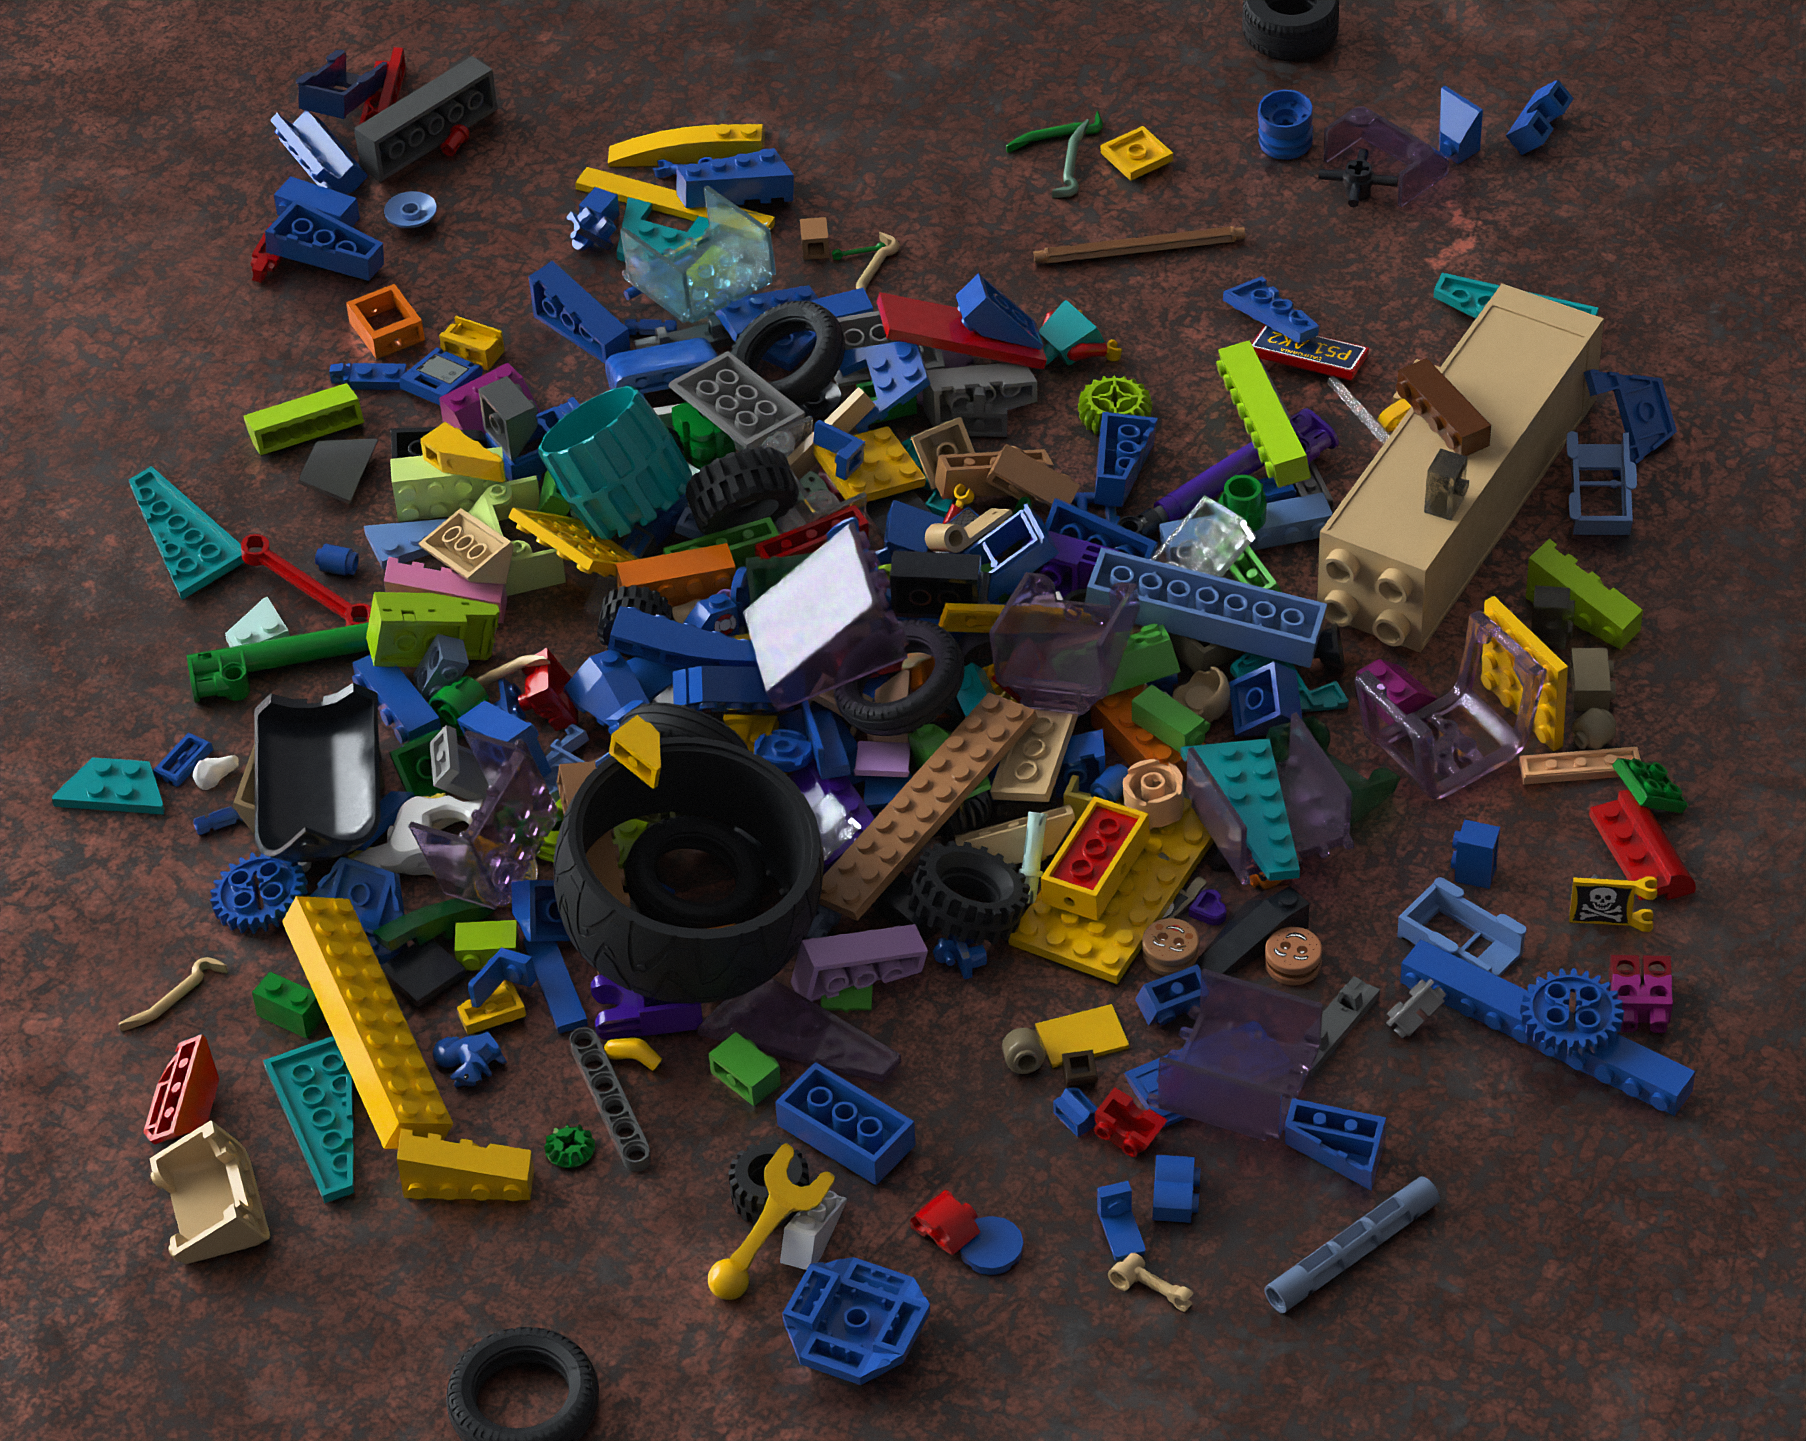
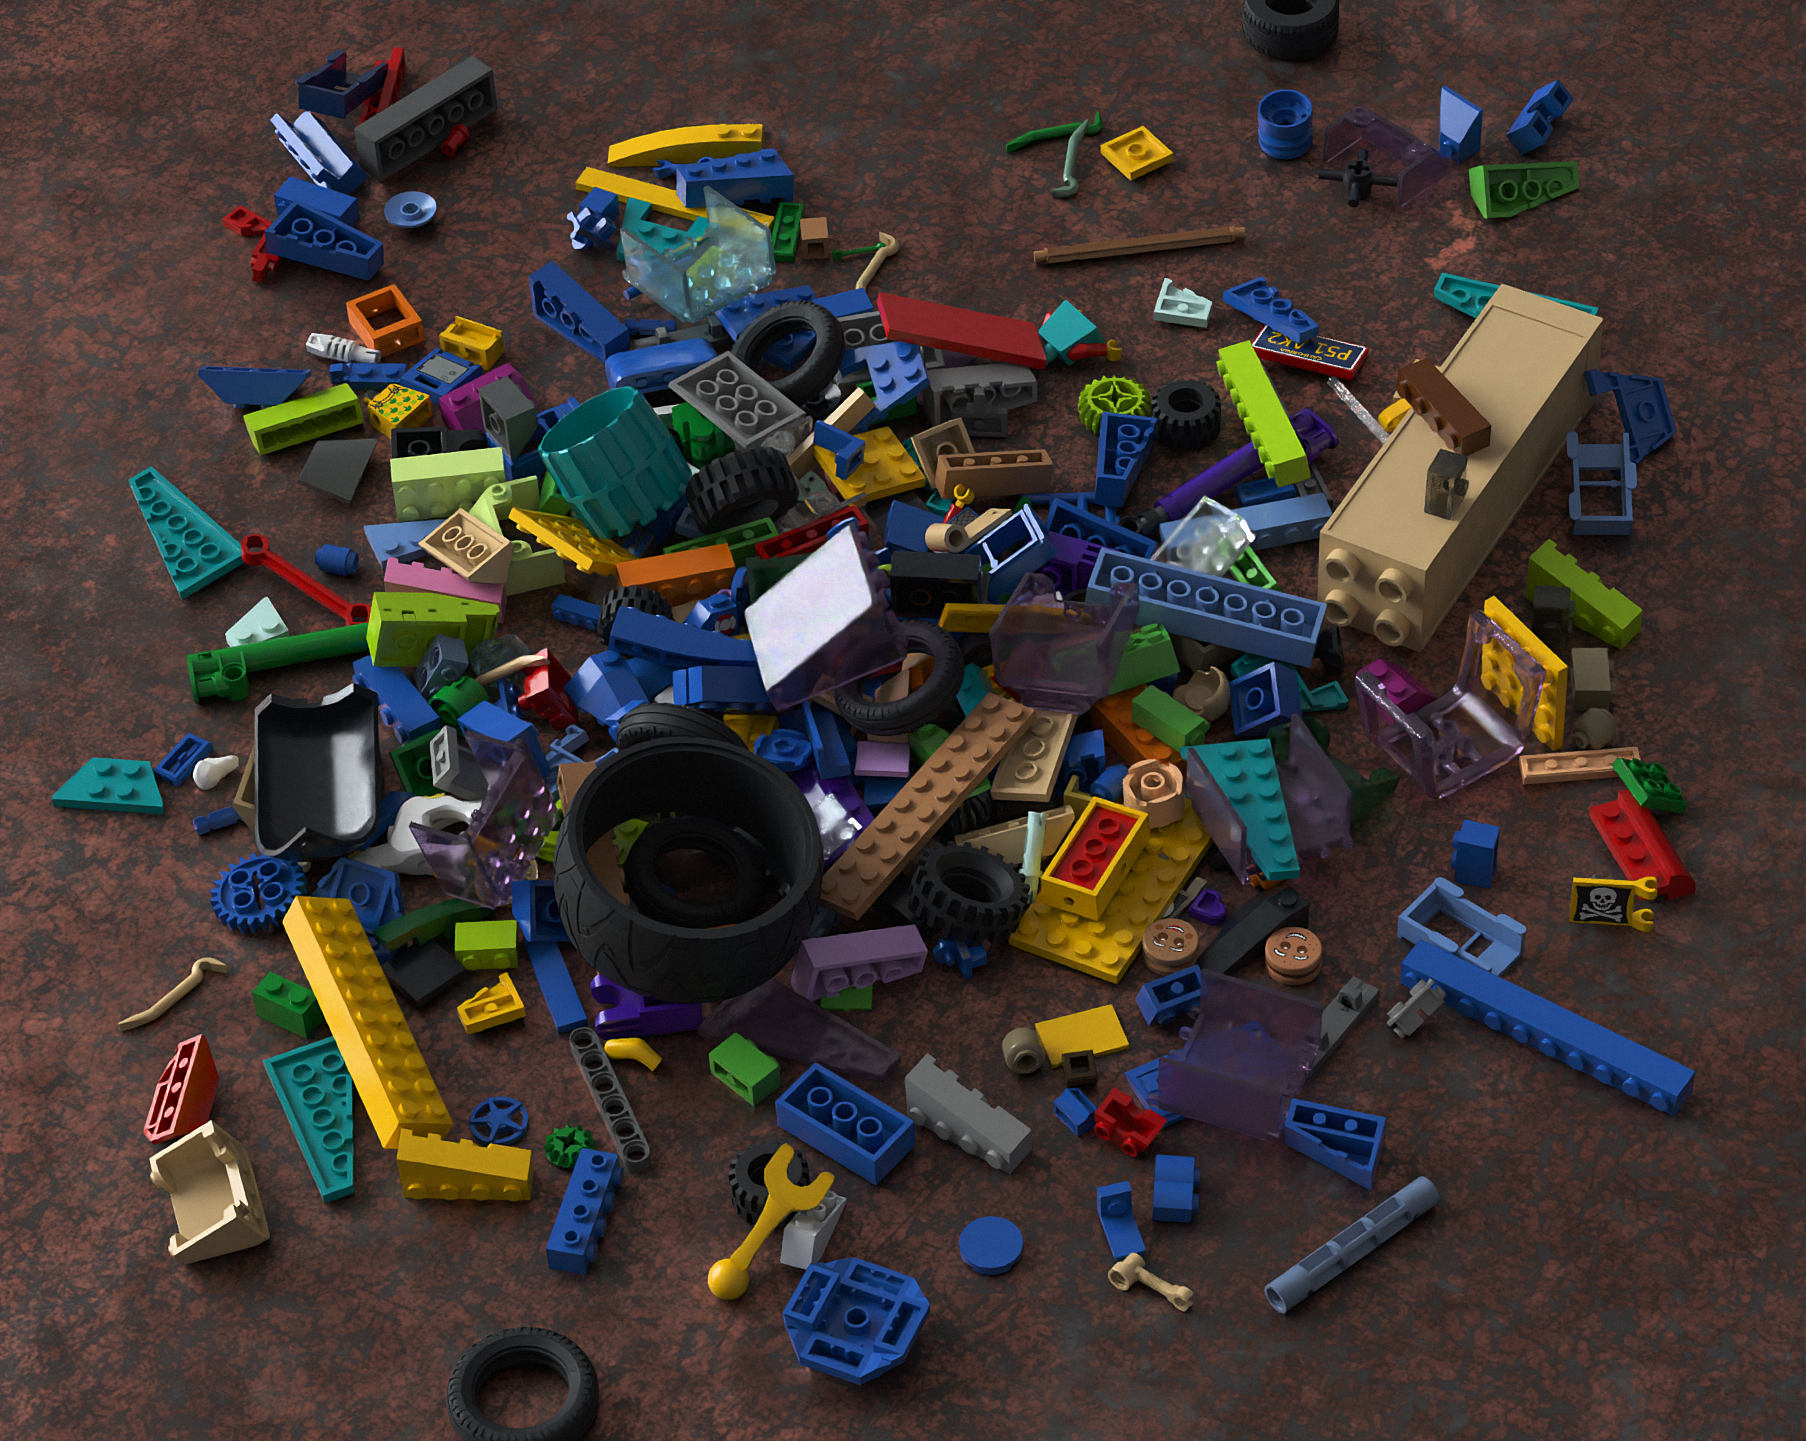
yellow slope [420,422,505,482] -> none
blue animal [432,1031,507,1088] -> none
blue bracket [468,947,537,1008] -> none
yellow slope [609,715,661,789] -> none
red cylinder [910,1189,980,1255] -> none
blue slope [956,273,1043,349] -> none
medium nougat brick [985,444,1080,516] -> none
green piece [1218,475,1267,534] -> none
blue gear [1520,968,1624,1057] -> none
magenta hips [1609,955,1673,1033] -> none
none -> blue wedge [198,366,312,409]
none -> red tile [222,205,272,236]
none -> white hinge [306,333,381,364]
none -> yellow torso [363,384,433,440]
none -> clear light blue piece [469,634,532,689]
none -> blue wheel [469,1097,529,1146]
none -> blue brick [546,1148,624,1275]
none -> blue piece [551,594,601,631]
none -> green tile [767,202,806,263]
none -> light grey wedge [905,1053,1032,1174]
none -> black tyre [1152,379,1221,450]
none -> light aqua wing [1154,278,1212,328]
none -> bright green wedge [1469,161,1580,219]

